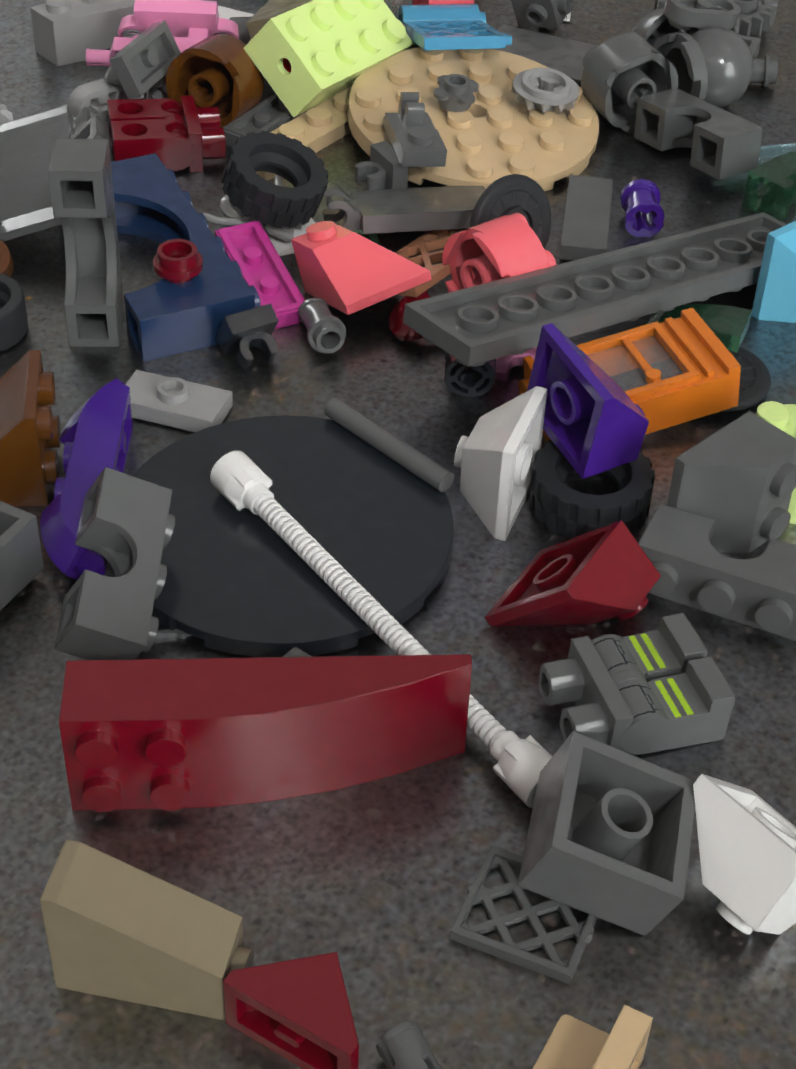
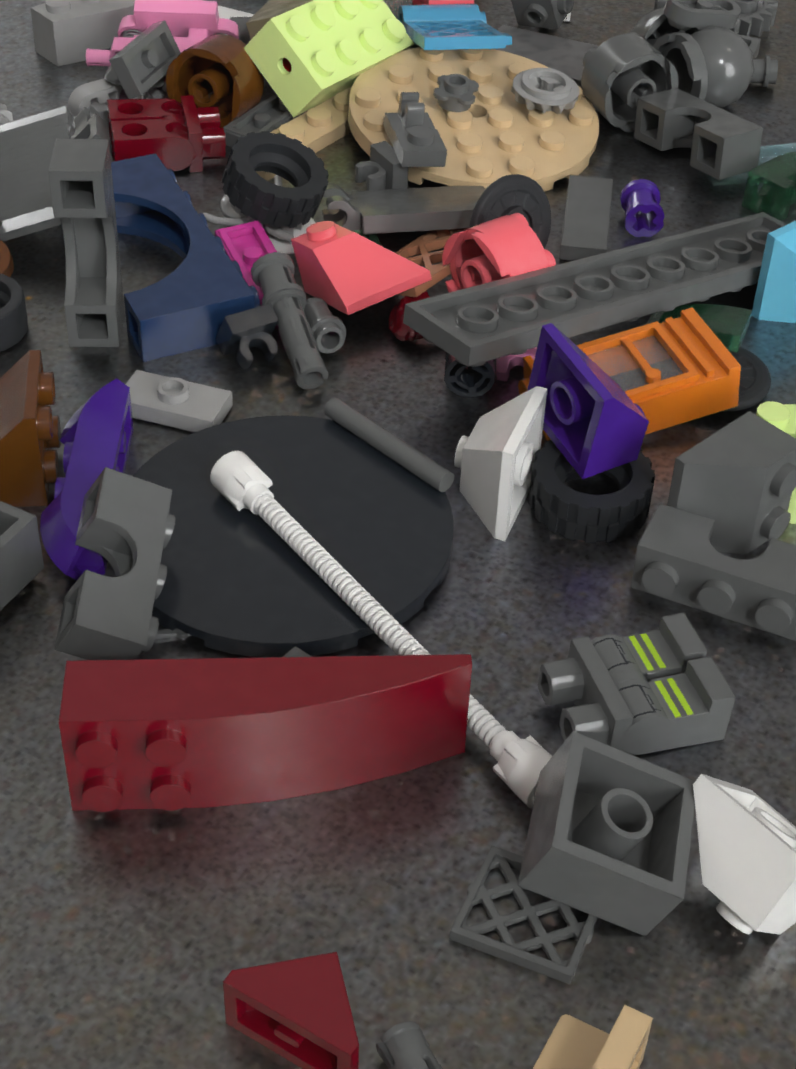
dark tan slope [40,839,254,1021] -> none
dark red plate [153,239,203,283] -> none
dark red slope [484,520,661,627] -> none
none -> dark grey pin [251,252,329,389]

